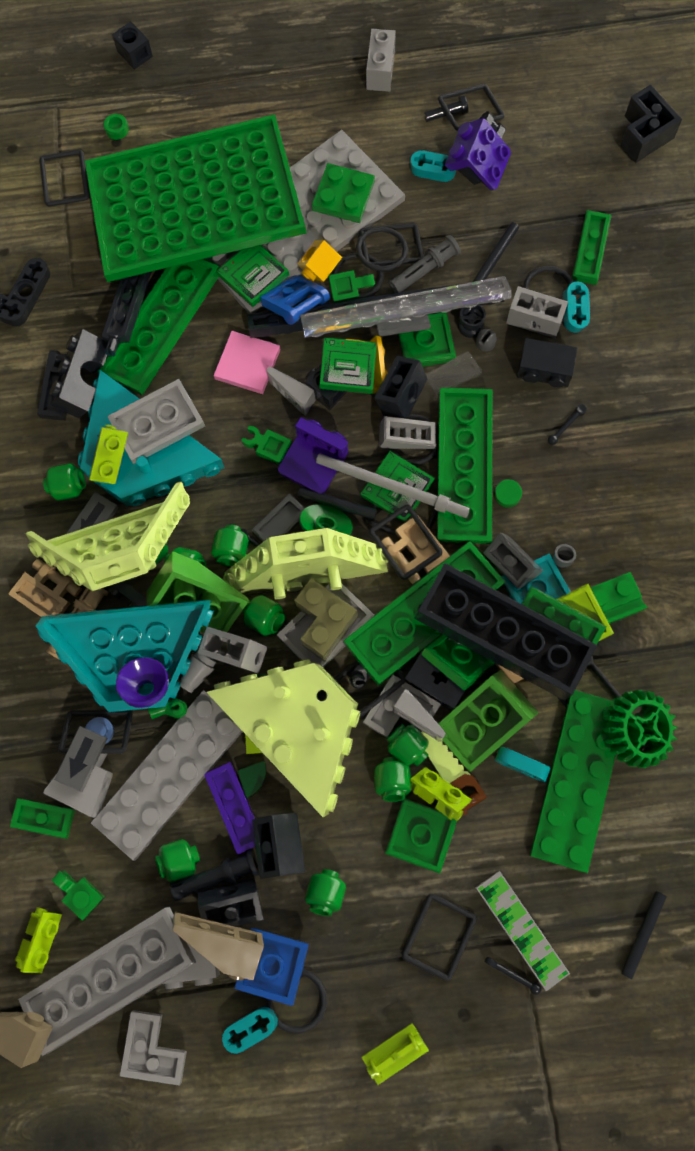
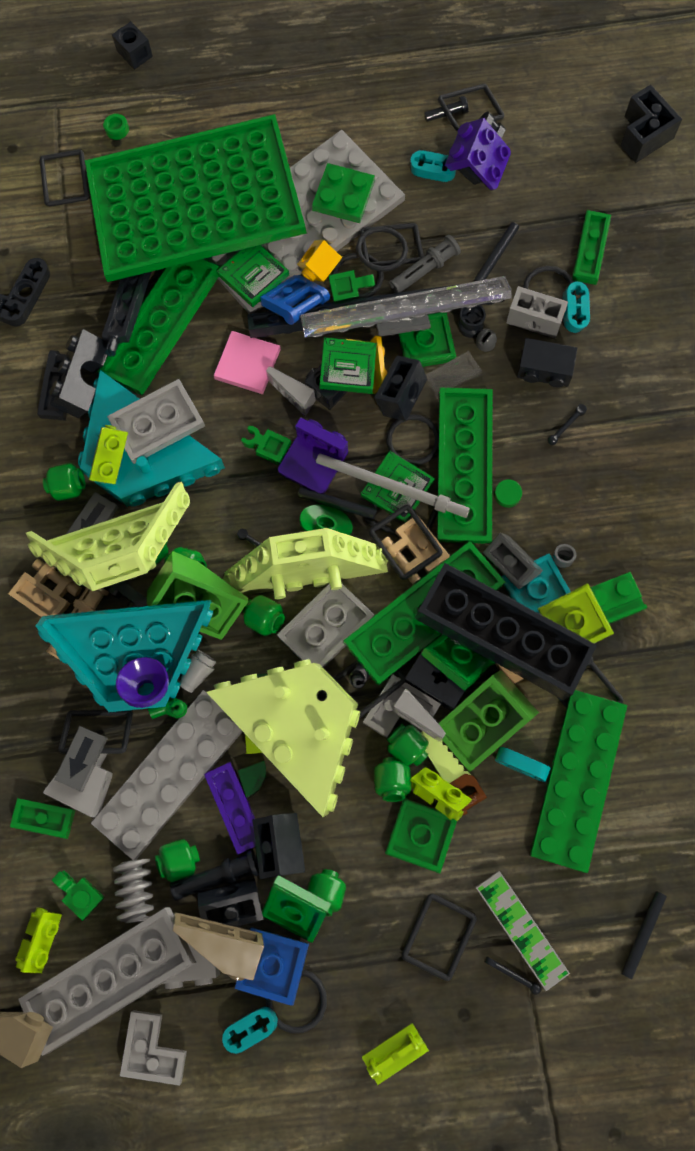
medium blue plate [86,717,114,744] -> none
light grey torso [198,626,267,673] -> none
green head [211,525,249,567] -> none
dark grey tile [252,494,305,542] -> none
olive brick [294,578,358,661] -> none
light grey brick [366,29,396,92] -> none
light grey slope [379,416,436,449] -> none
green tile [521,586,607,645] -> none
green gear [602,690,678,768] -> none
none -> light grey piece [113,859,154,923]
none -> green tile [262,875,331,943]

